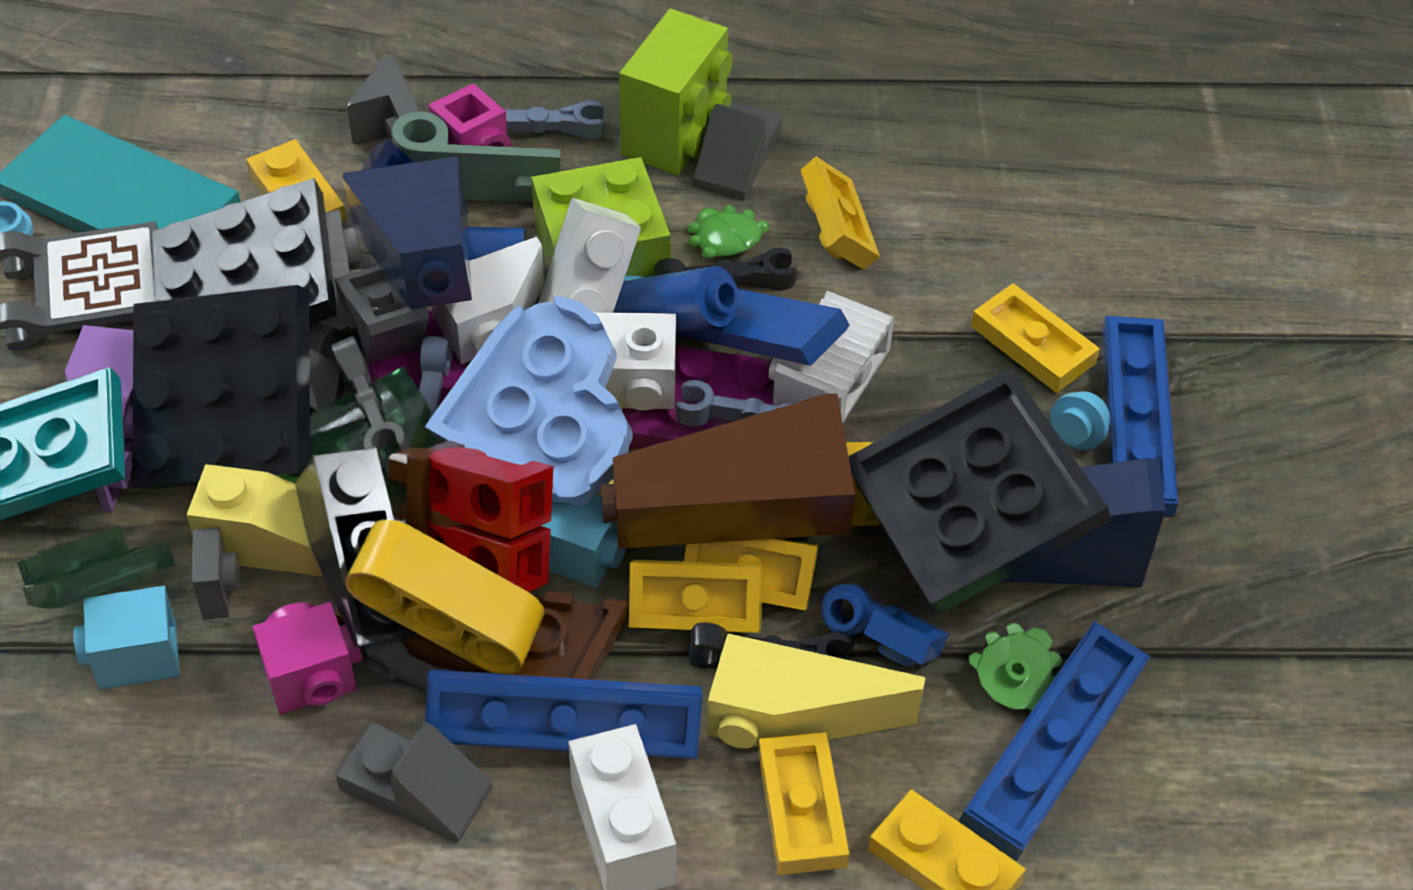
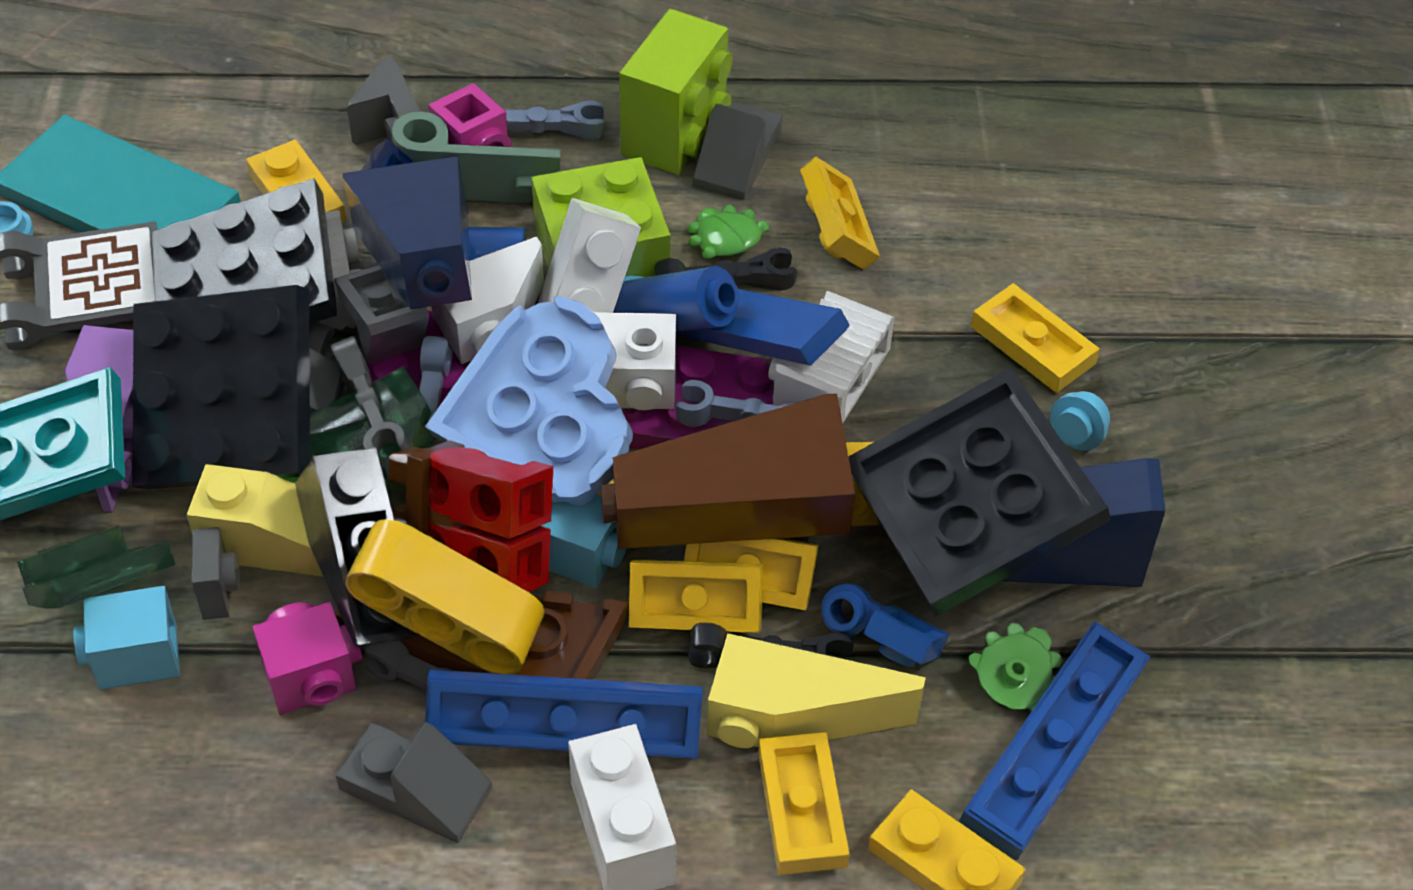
blue tile [1102,316,1178,517] -> none

